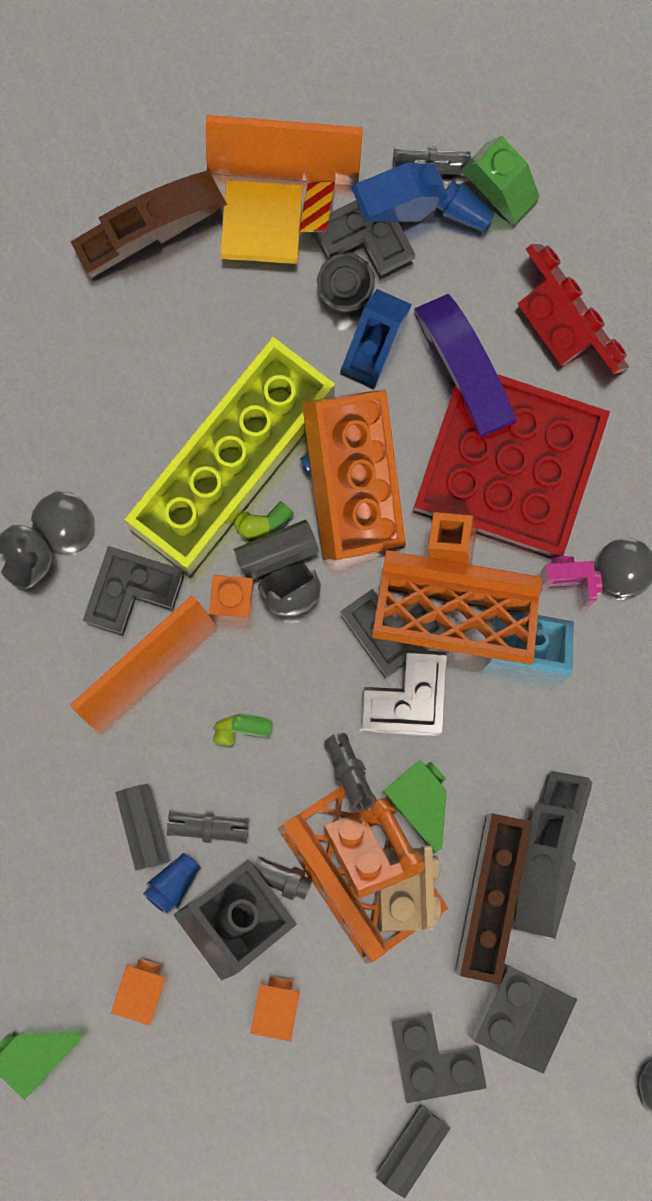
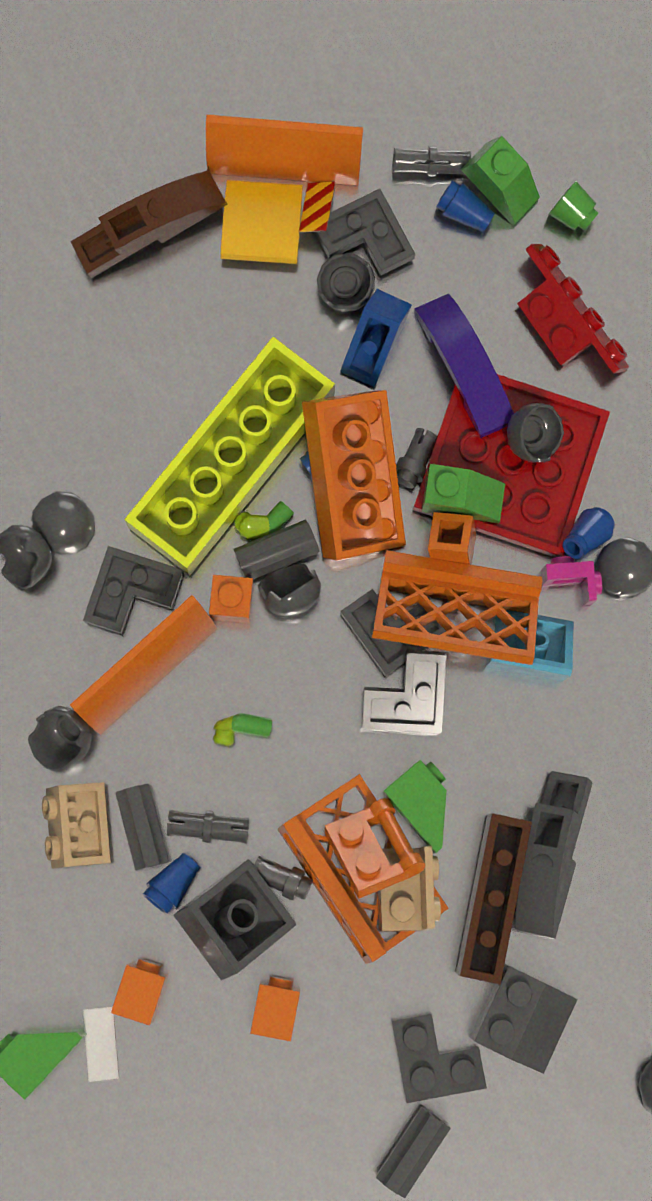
dark grey pin [324,733,376,812] -> none
blue slope [351,163,448,222] -> none
none -> dark grey hair [28,705,92,772]
none -> tan bracket [42,782,111,869]
none -> white sticker [83,1006,119,1082]
none -> flat silver animal [396,428,438,488]
none -> bright green slope [422,464,505,523]
none -> dark grey hair [507,403,564,462]
none -> bright green hat [549,181,599,231]
none -> blue cone [563,507,615,559]

